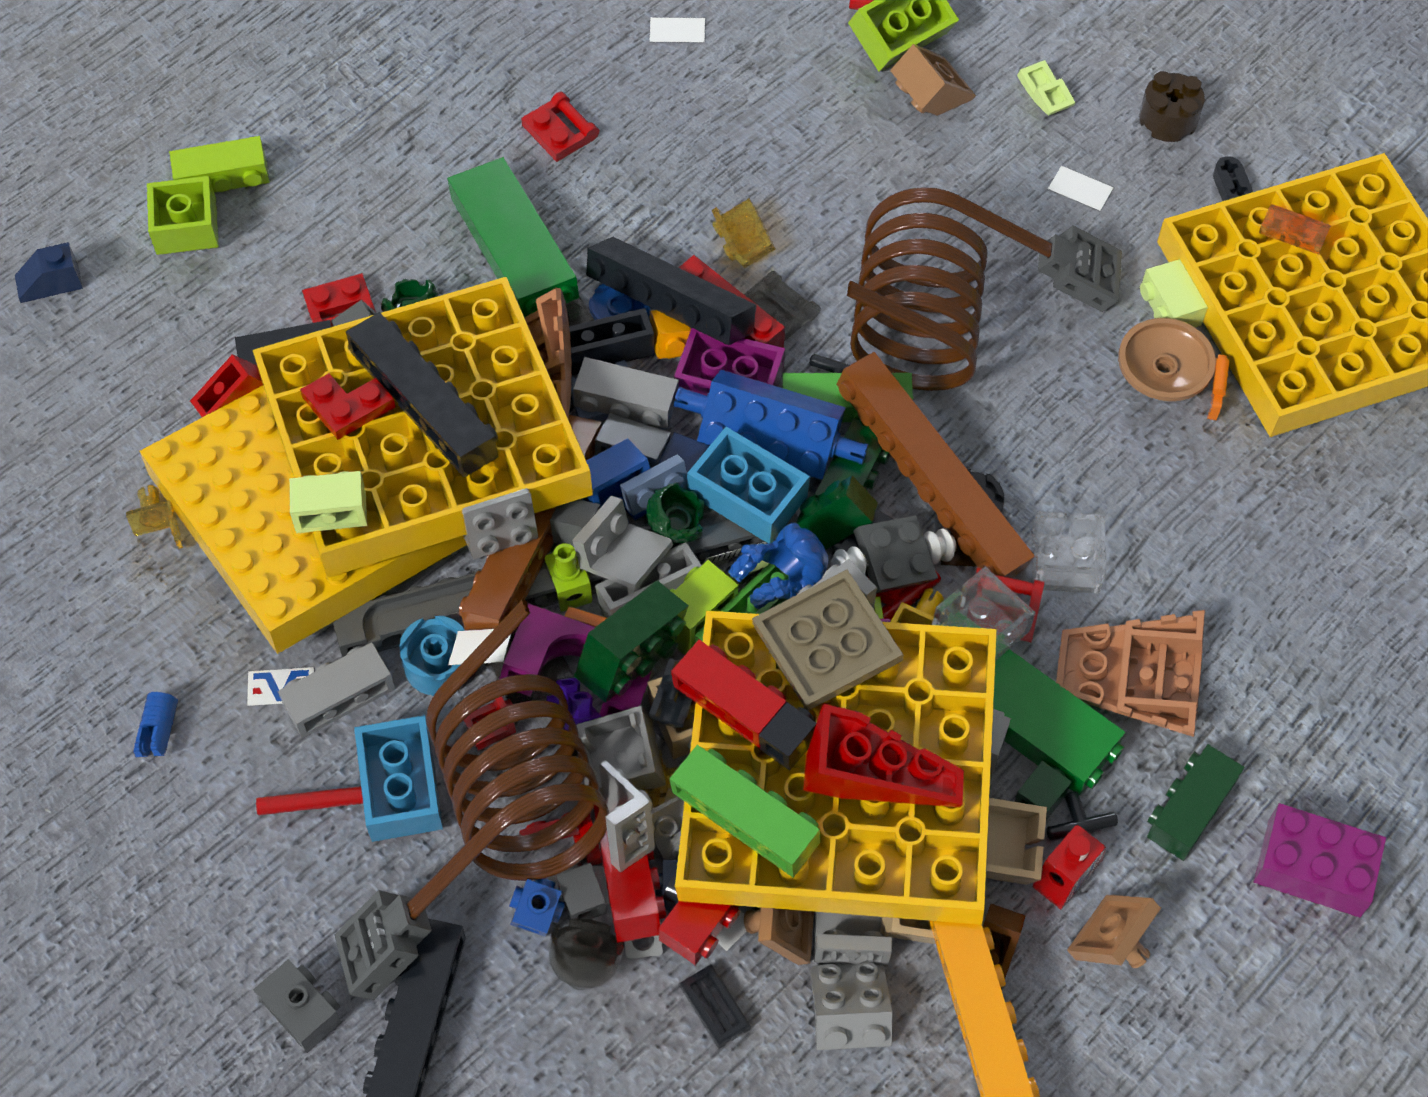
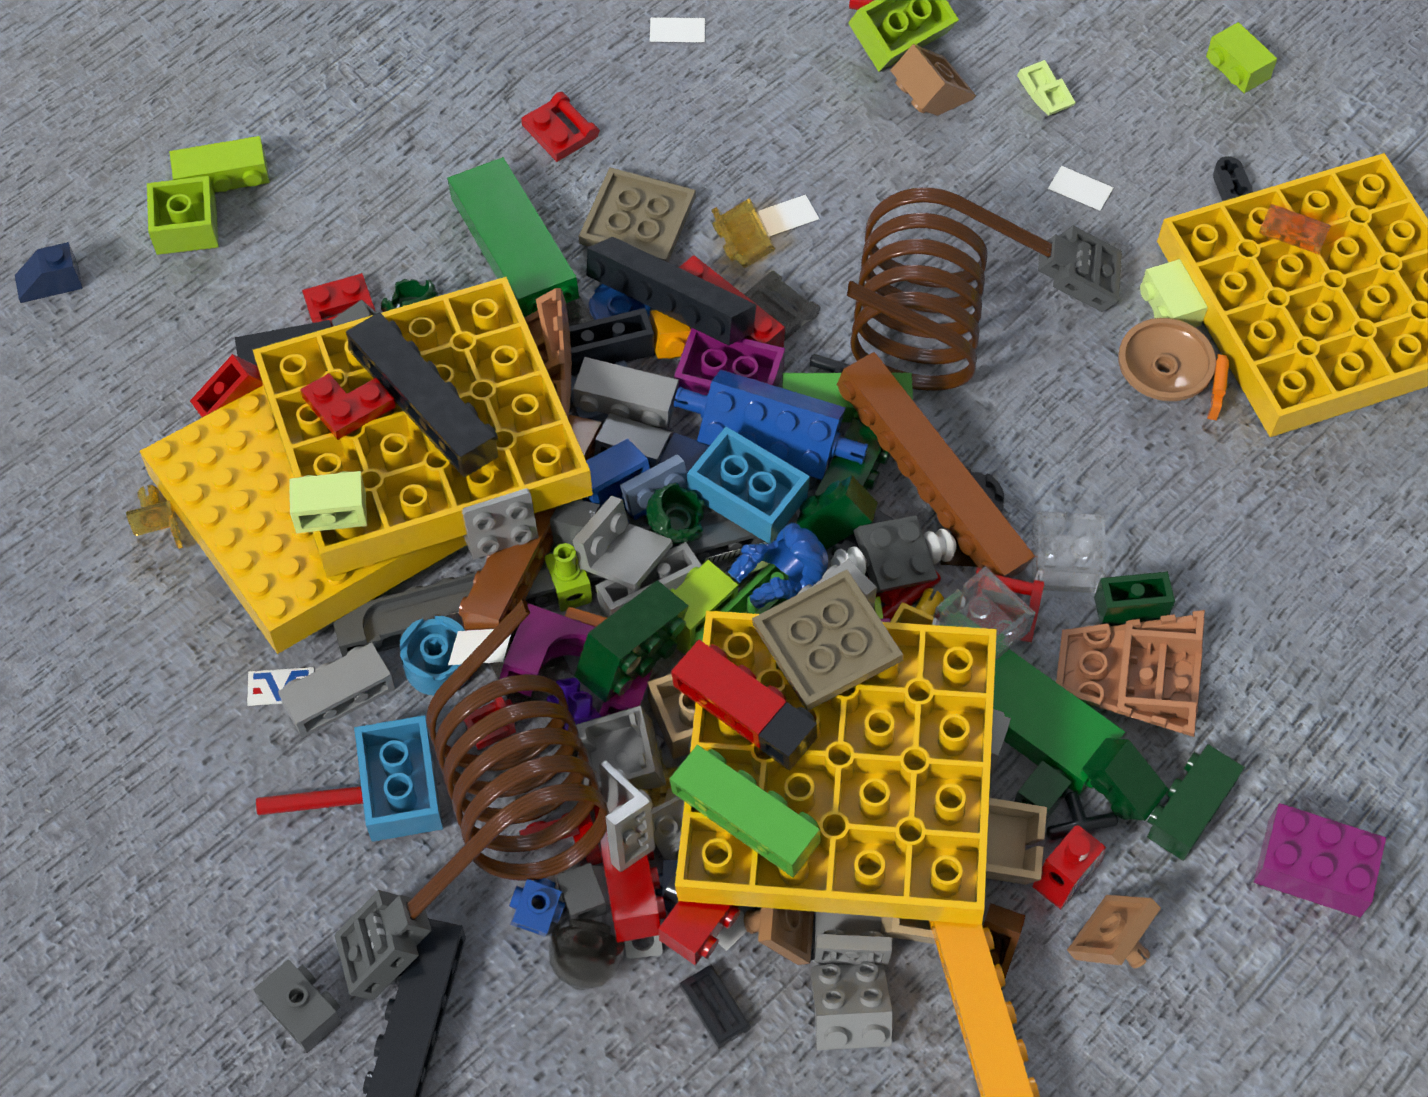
blue hinge [133,692,178,757] -> none
black hips [649,658,693,728] -> none
red wedge [803,704,964,808] -> none
dark brown brick [1139,71,1205,142] -> none
none -> dark tan plate [579,167,696,262]
none -> white sticker [754,195,819,237]
none -> dark green brick [1082,738,1169,821]
none -> dark green brick [1094,571,1175,626]
none -> lime brick [1206,22,1277,94]

